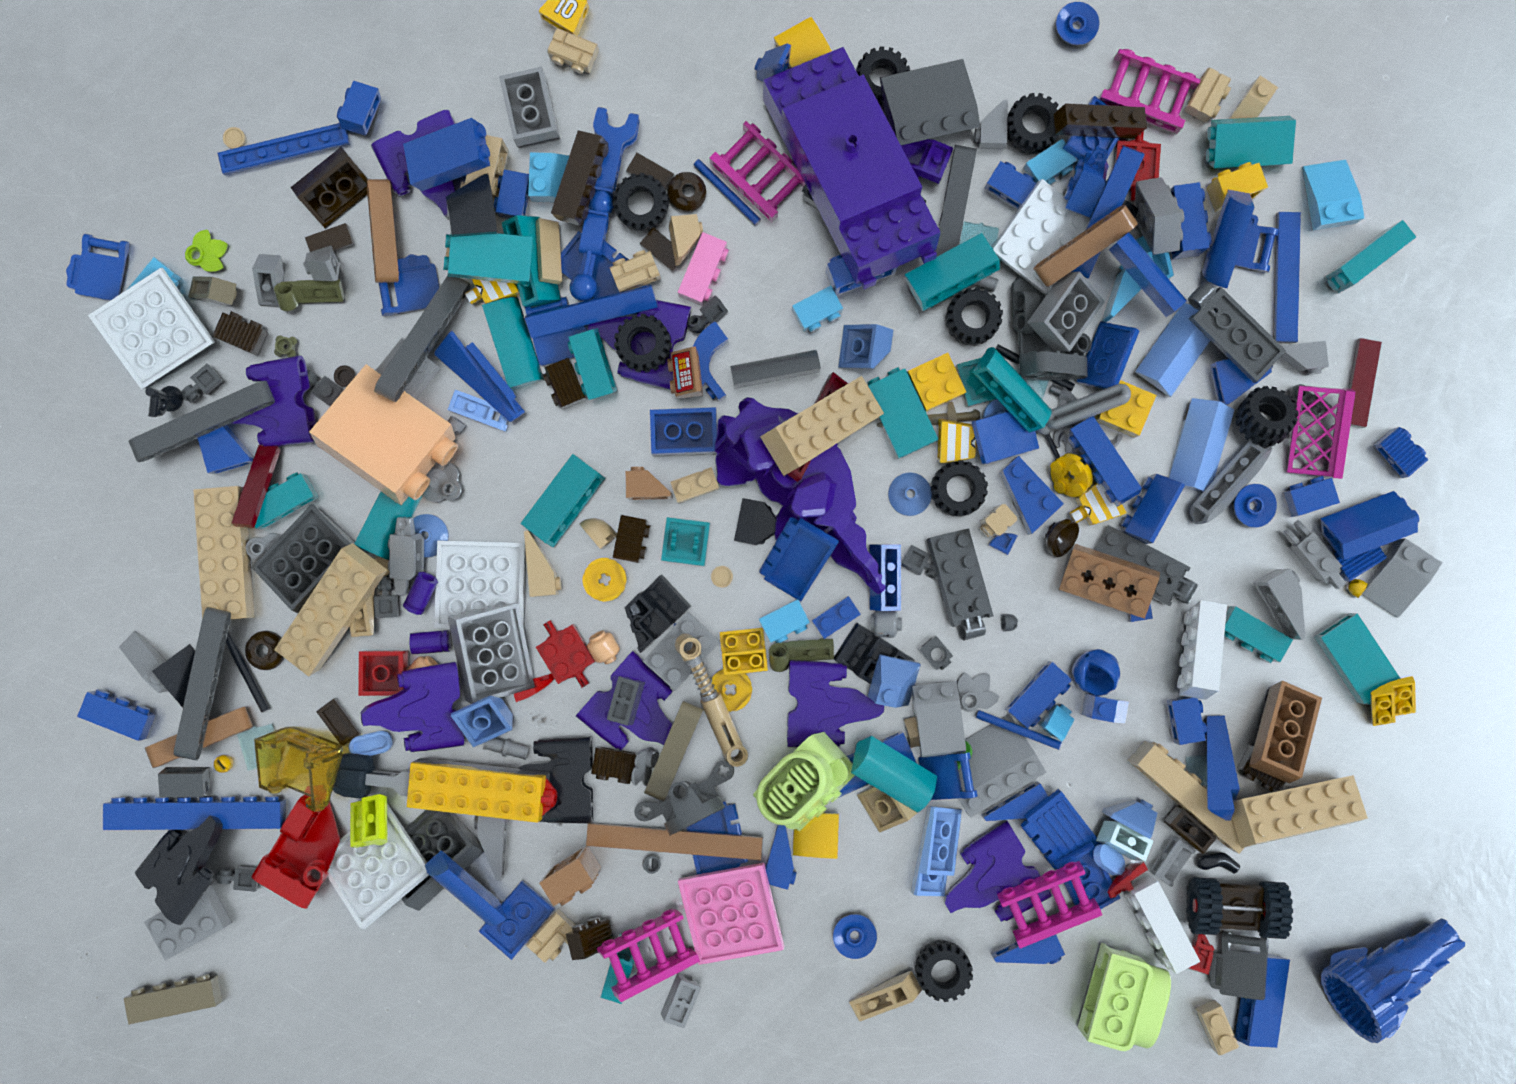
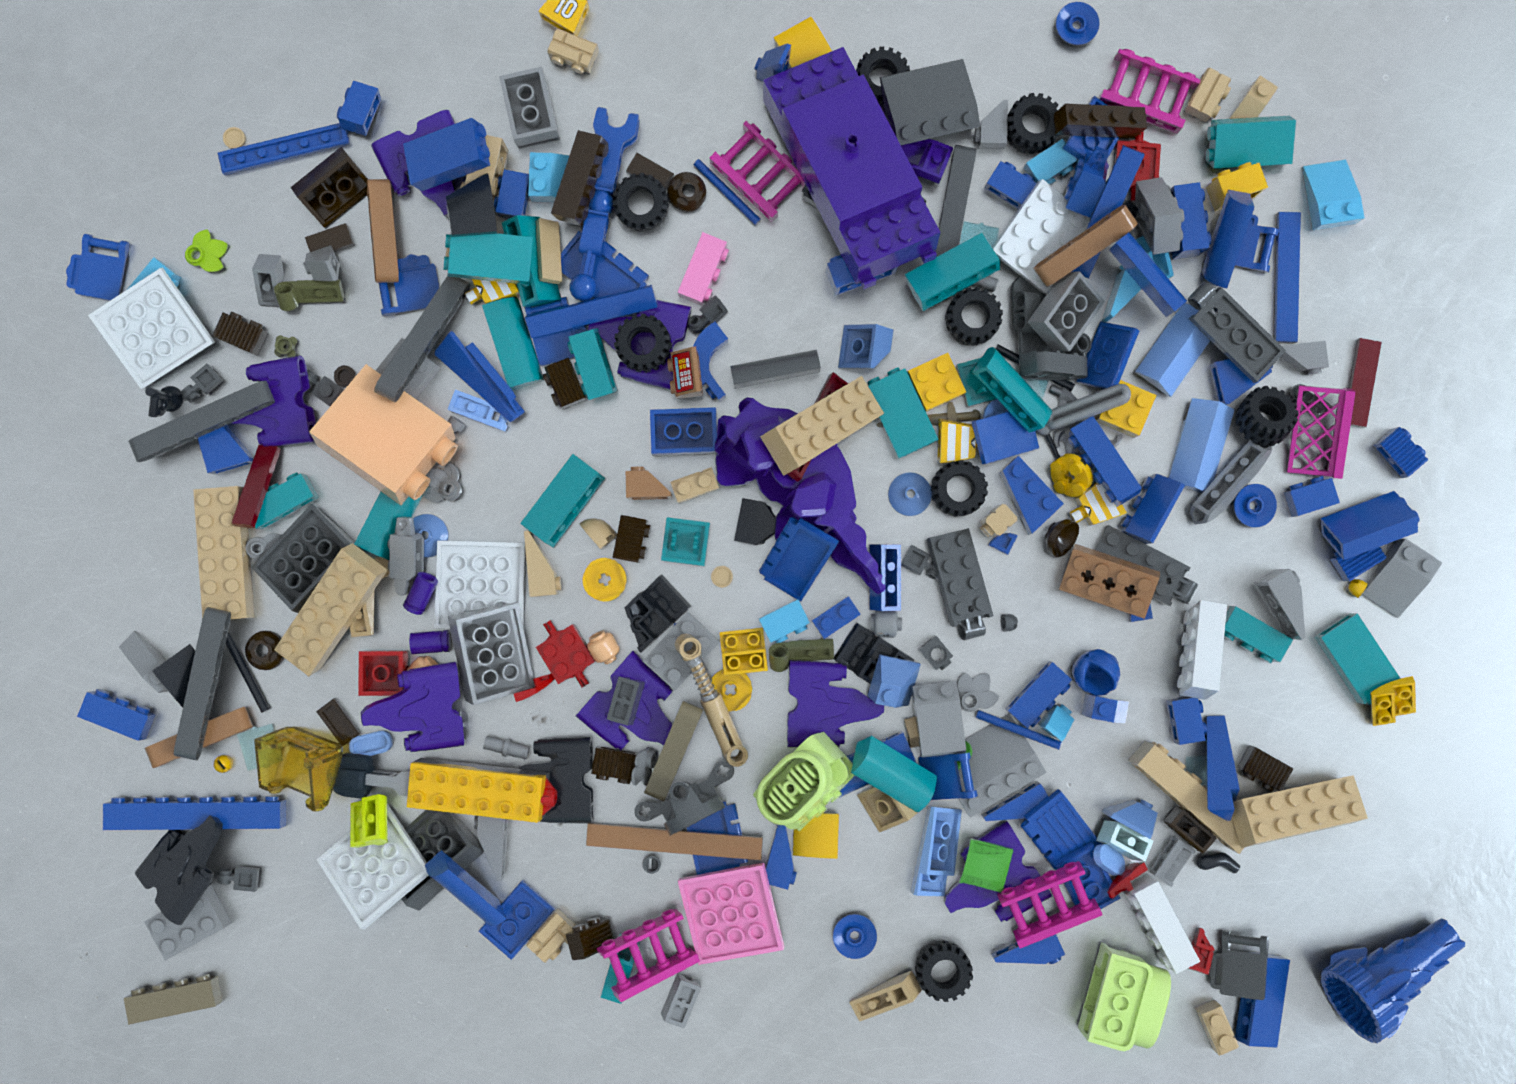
dark grey hinge [158,767,209,797] -> none
dark tan slope [188,276,237,305] -> none
red panel [251,784,340,909] -> none
dark grey plate [374,576,399,618] -> none
medium blue slope [451,695,513,747] -> none
medium nougat brick [539,846,601,906] -> none
tan brick [609,250,661,292] -> none
dark brown tile [640,227,679,272] -> none
tan slope [668,214,703,266] -> none
medium azure brick [792,286,843,332] -> none
black plate [1186,877,1293,939] -> none
medium nougat brick [1249,680,1322,784] -> none
light grey hinge [1283,520,1346,589] -> none
teal brick [1325,220,1416,293] -> none
none -> bright green slope [959,838,1013,892]

